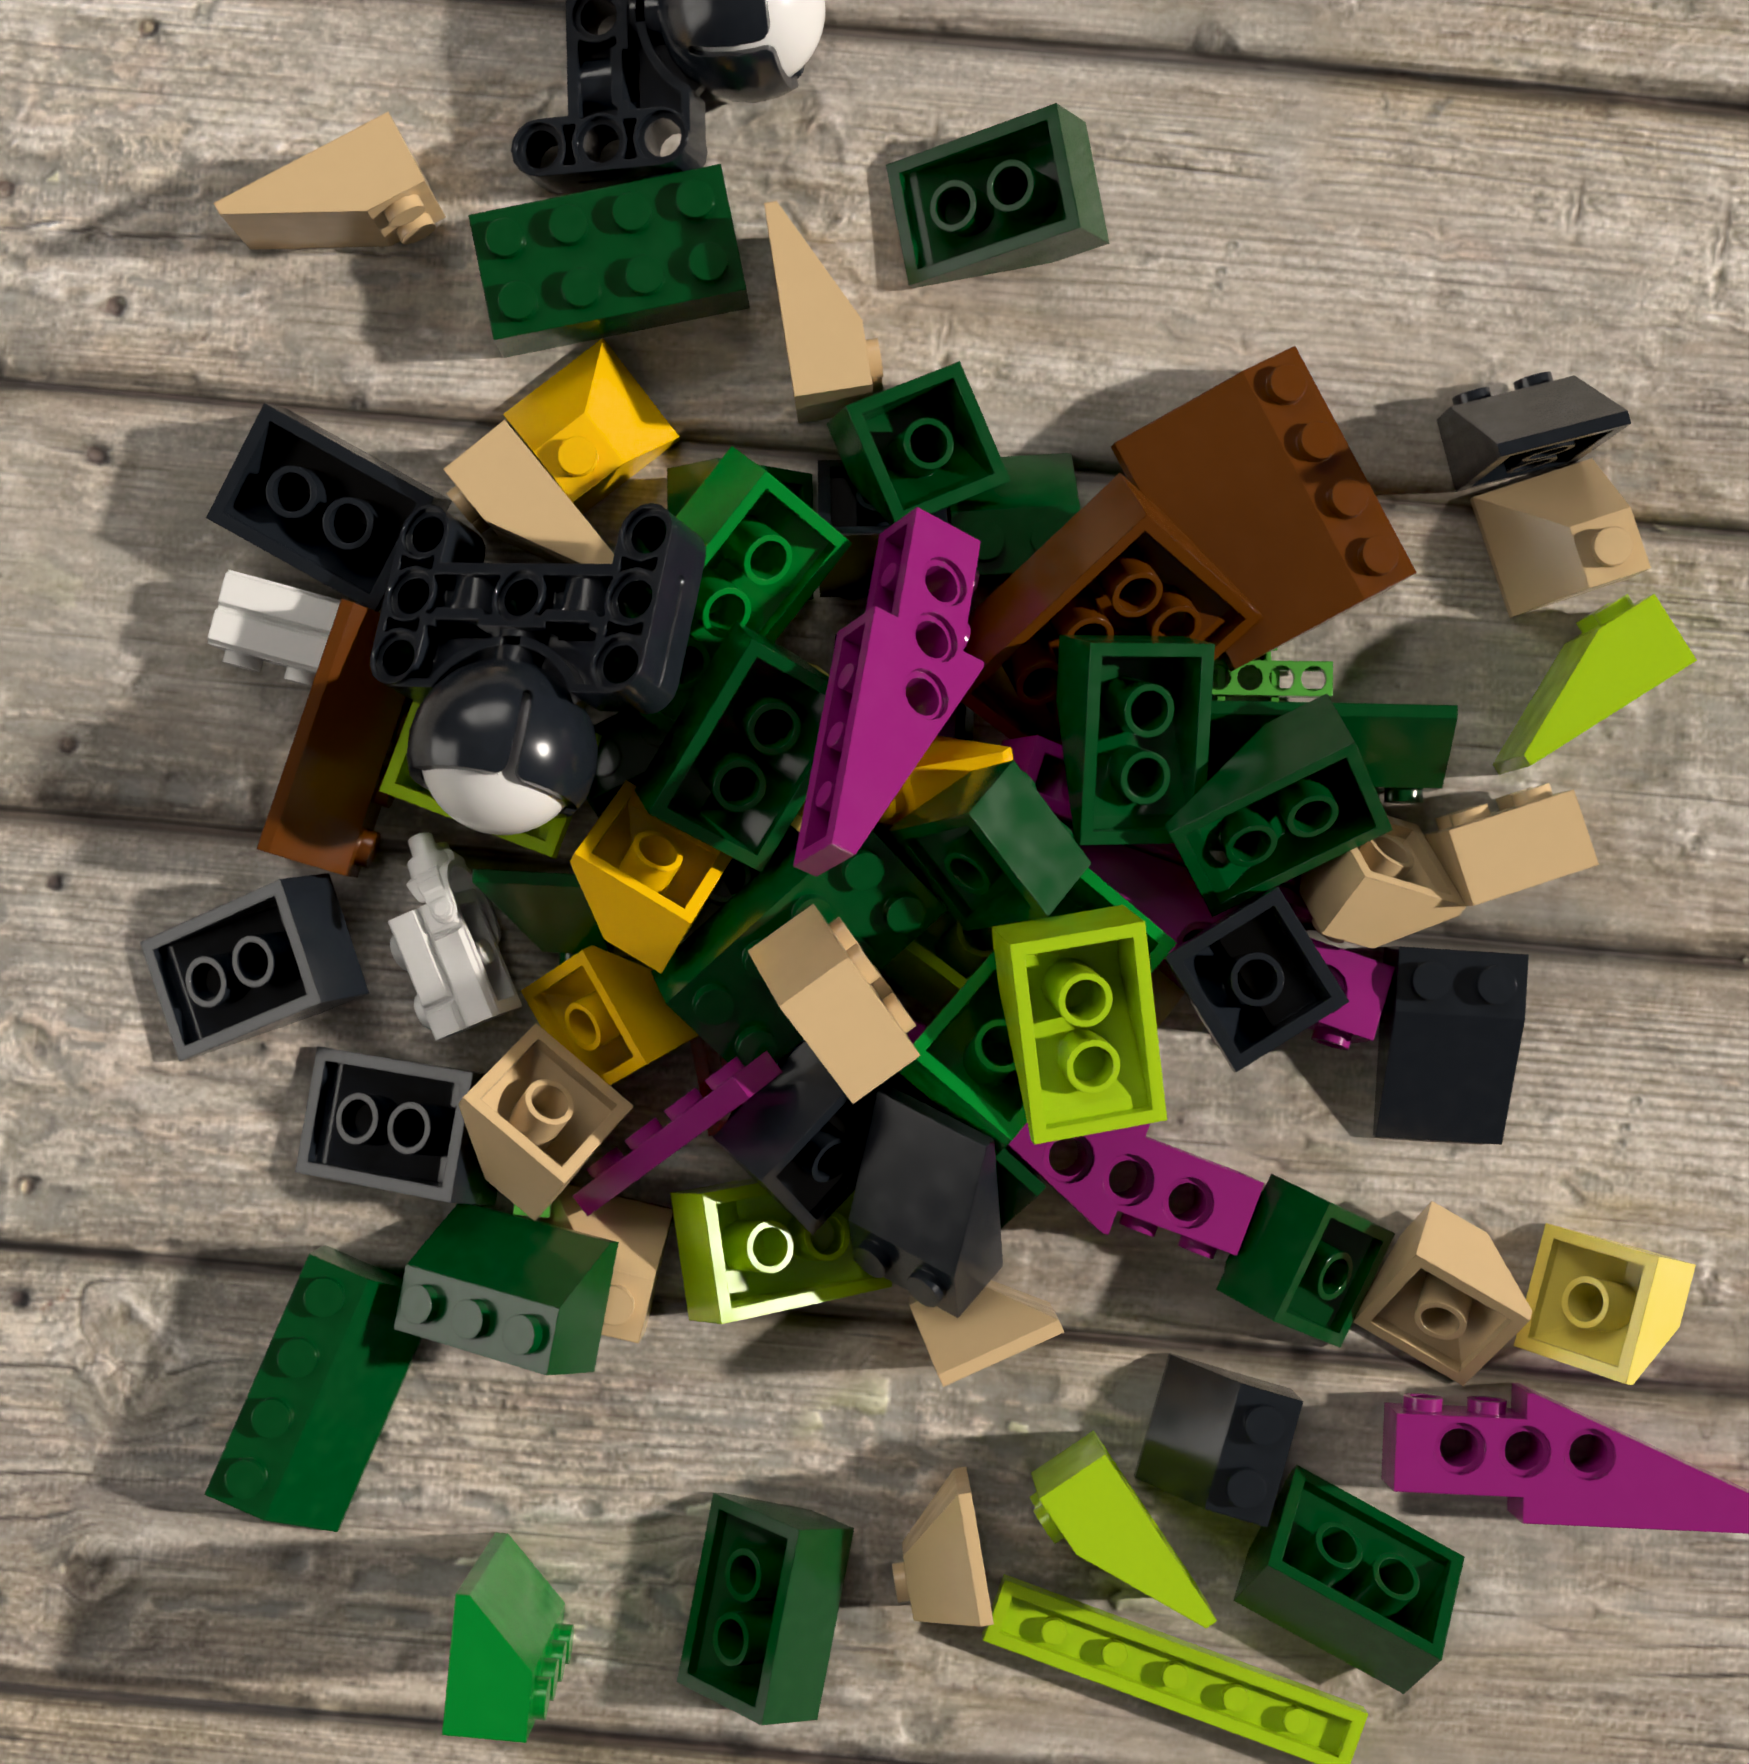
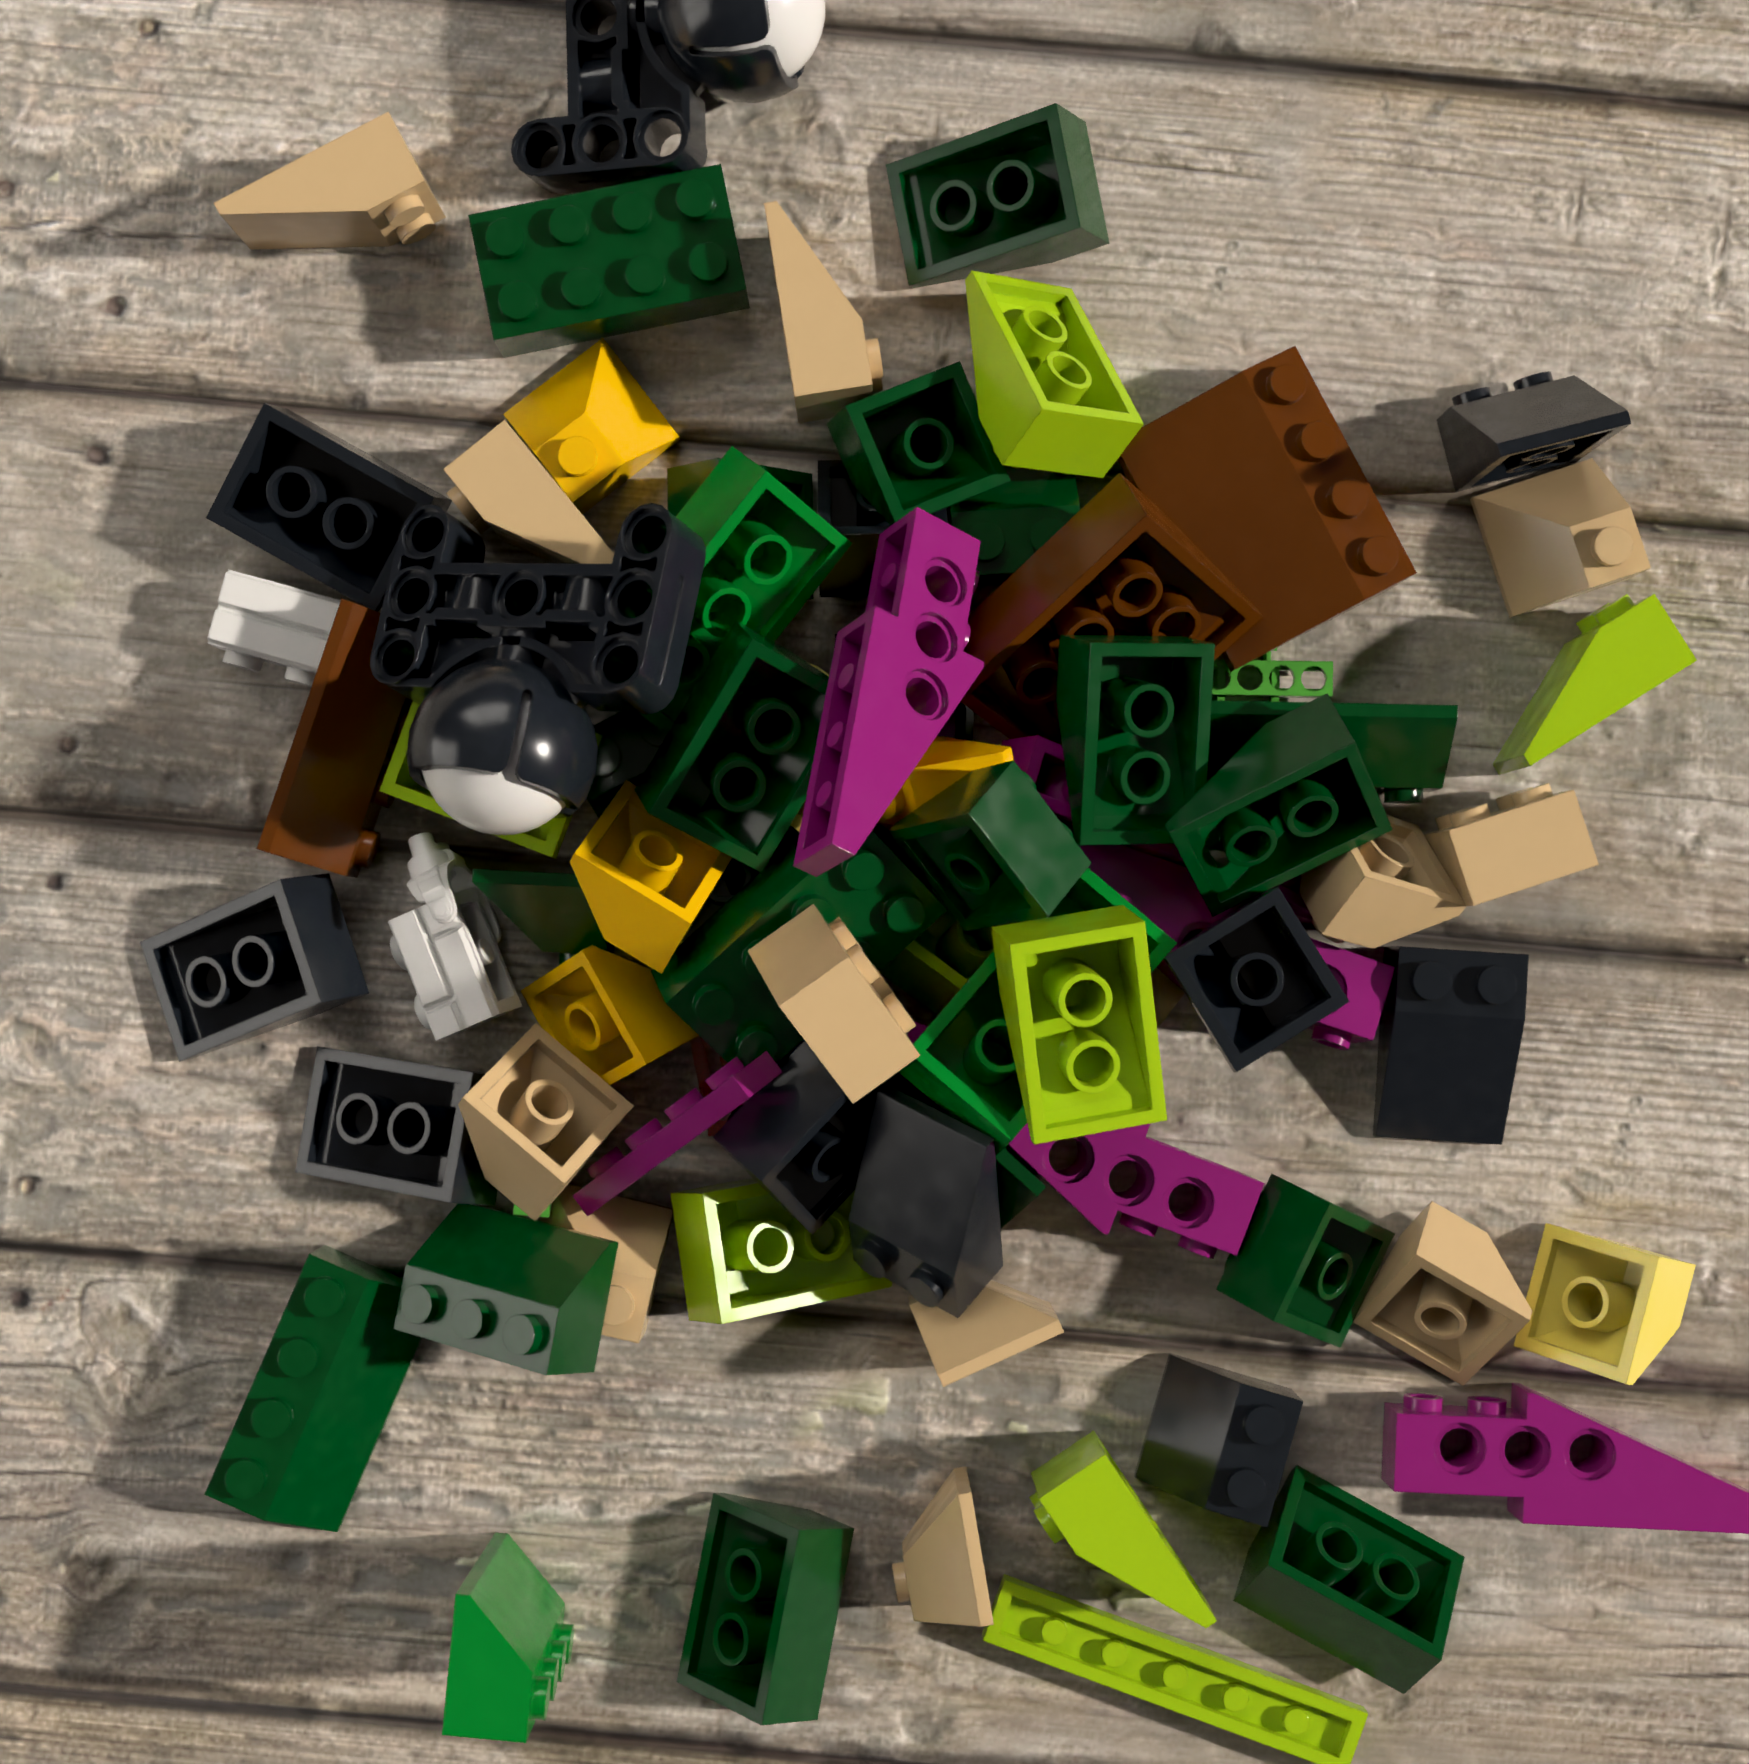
none -> lime slope [965,270,1144,478]

